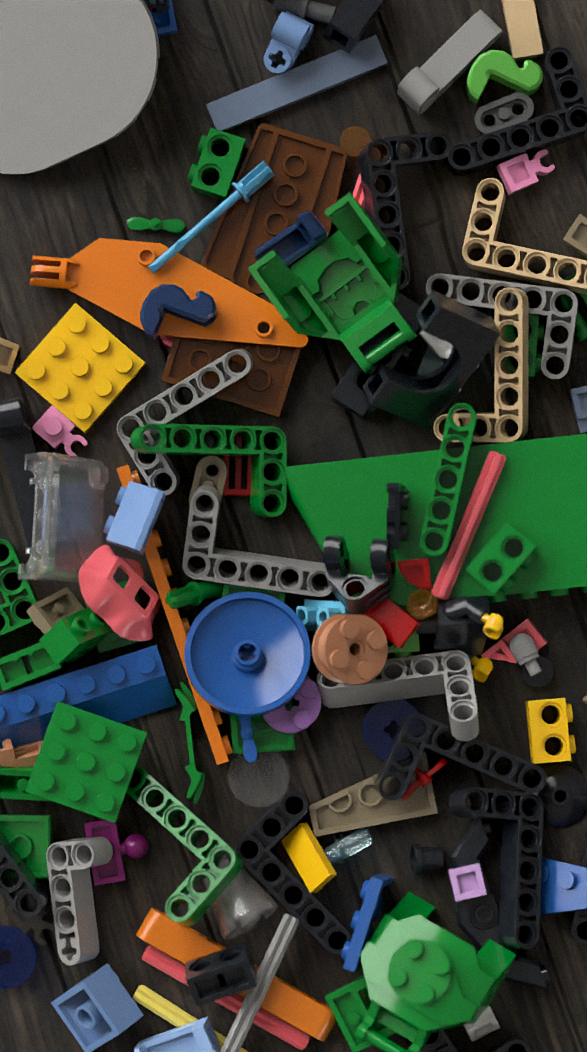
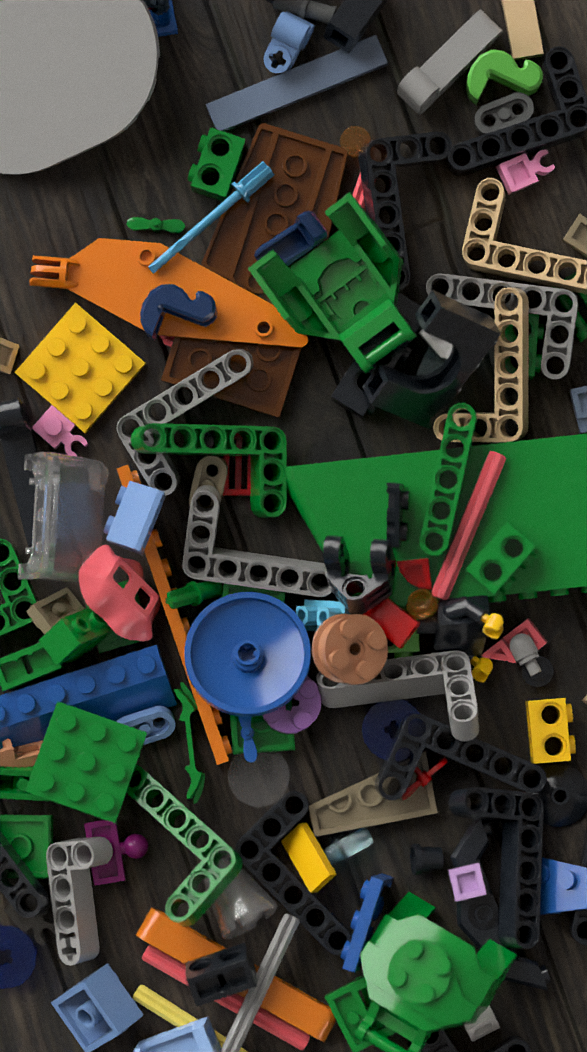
none -> medium blue plate [116,706,175,745]

